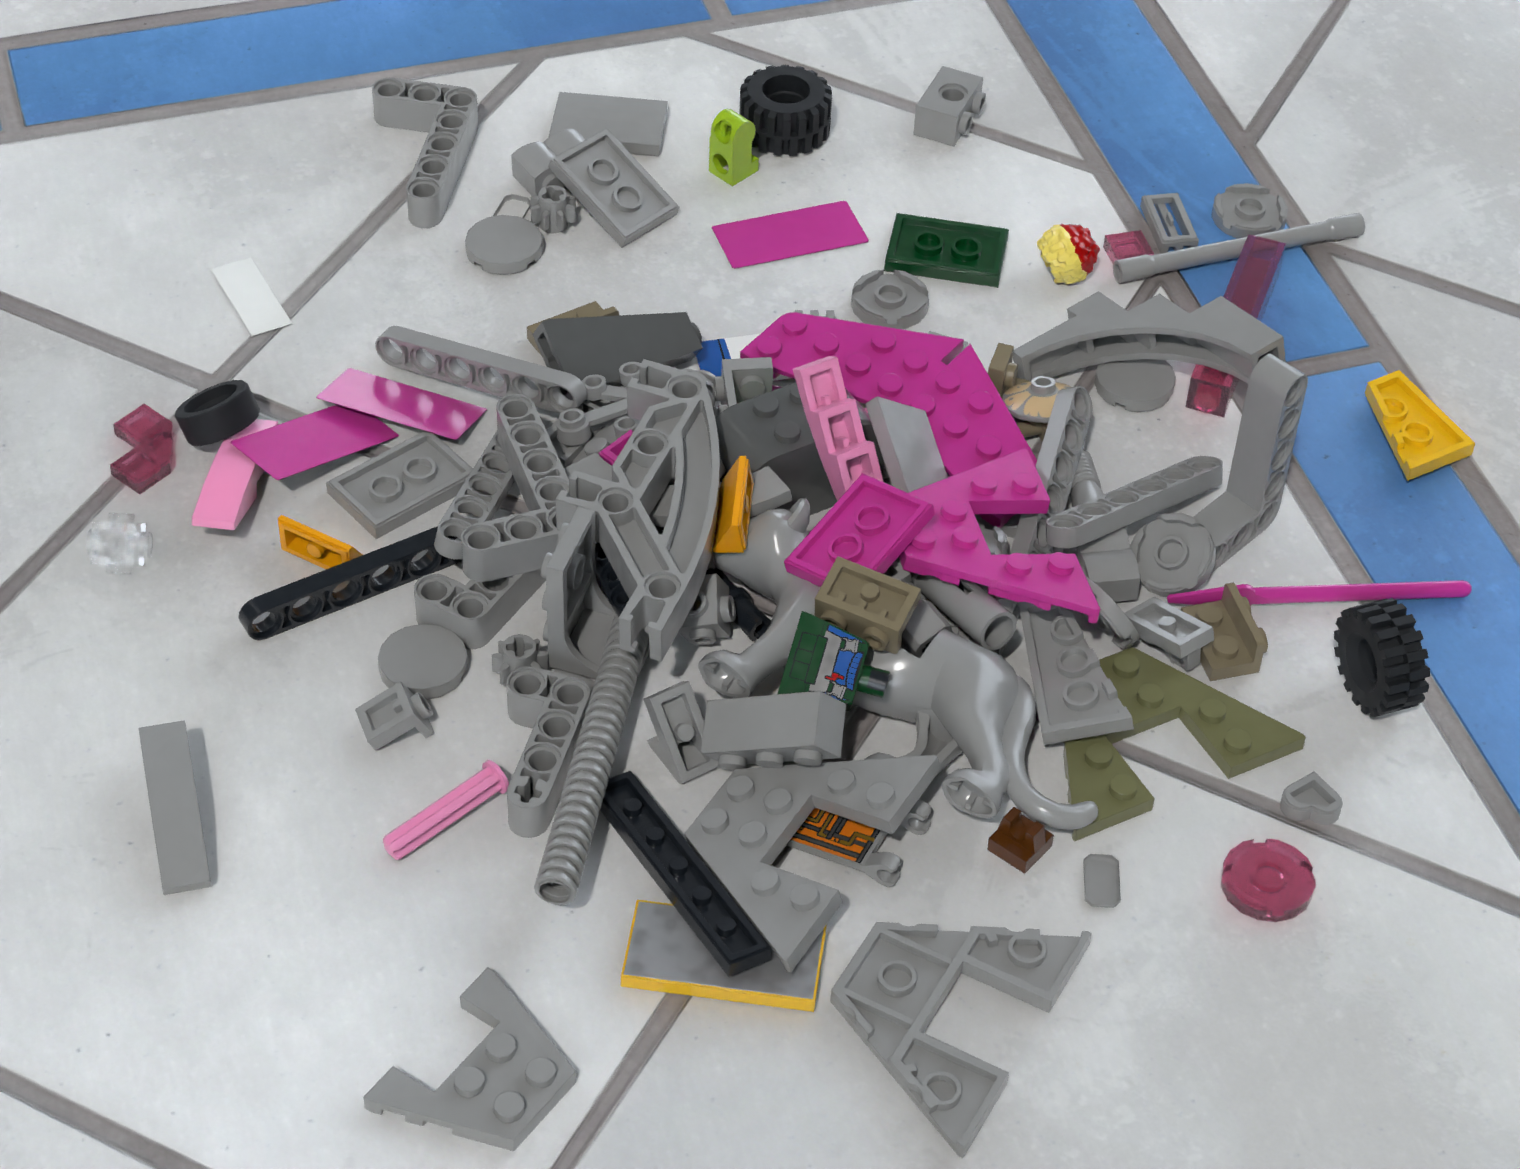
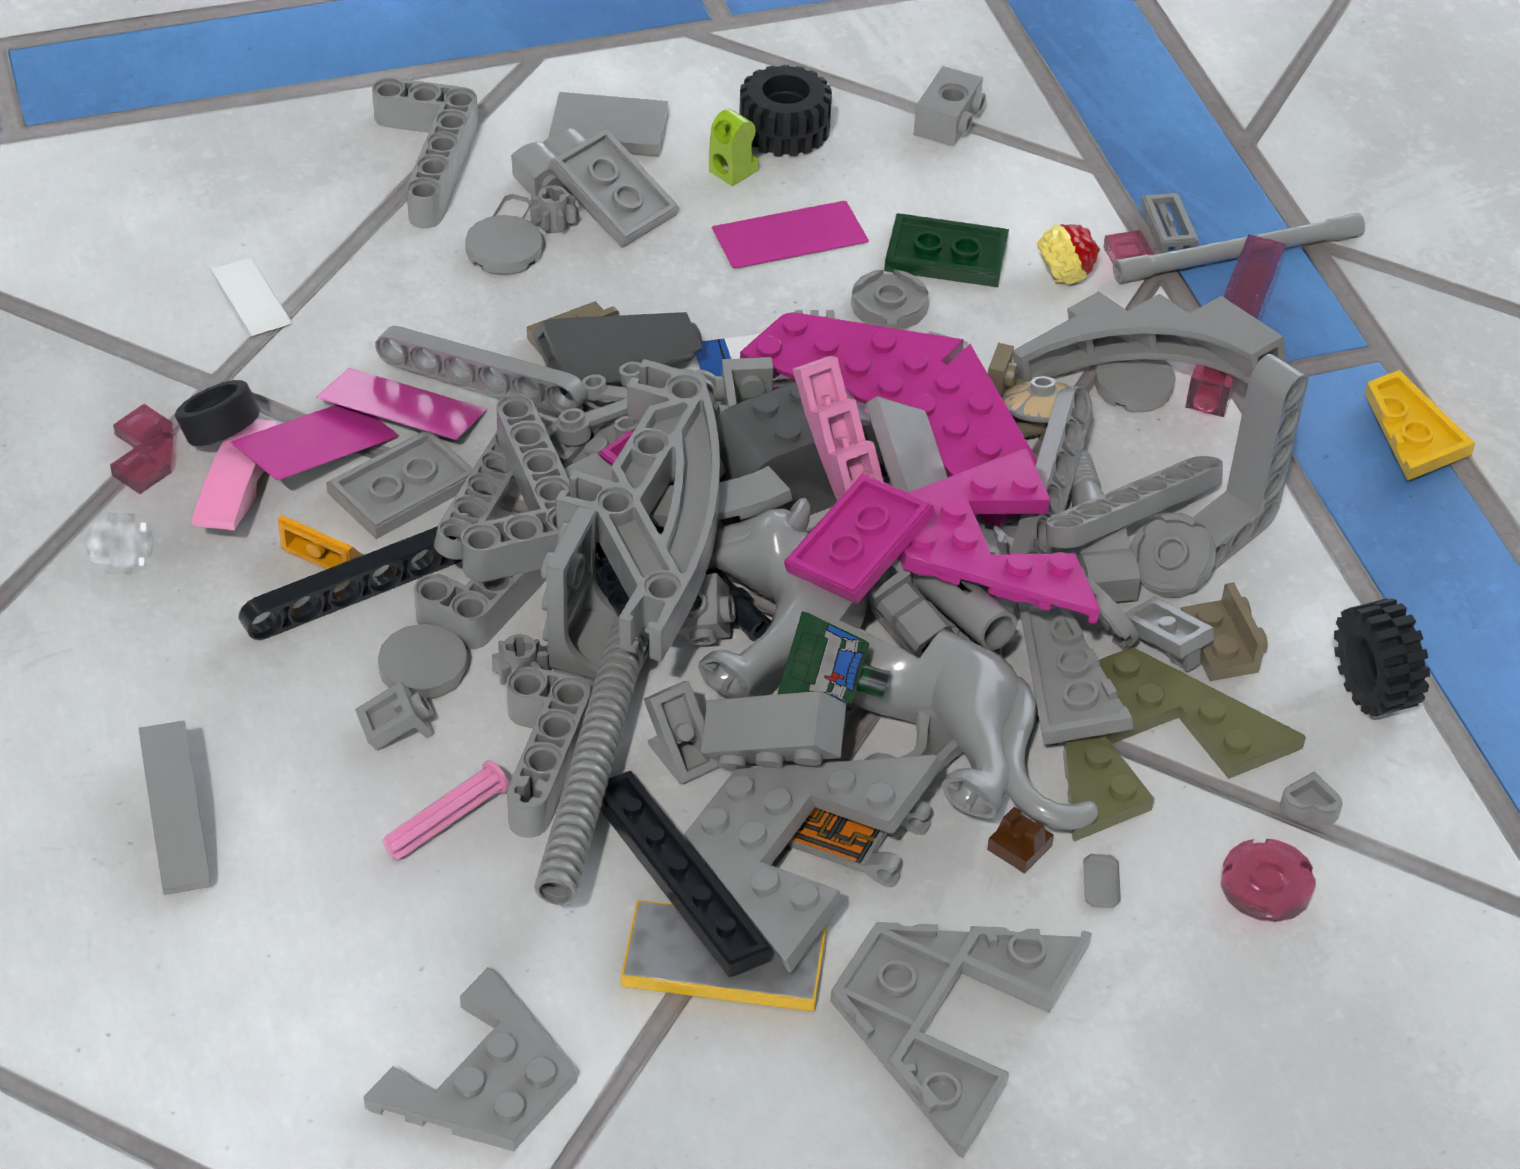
light orange slope [713,456,754,553] -> none
dark tan bracket [815,556,921,654] -> none
dark pink piece [1167,580,1472,606] -> none
light grey tile [1211,183,1288,238] -> none

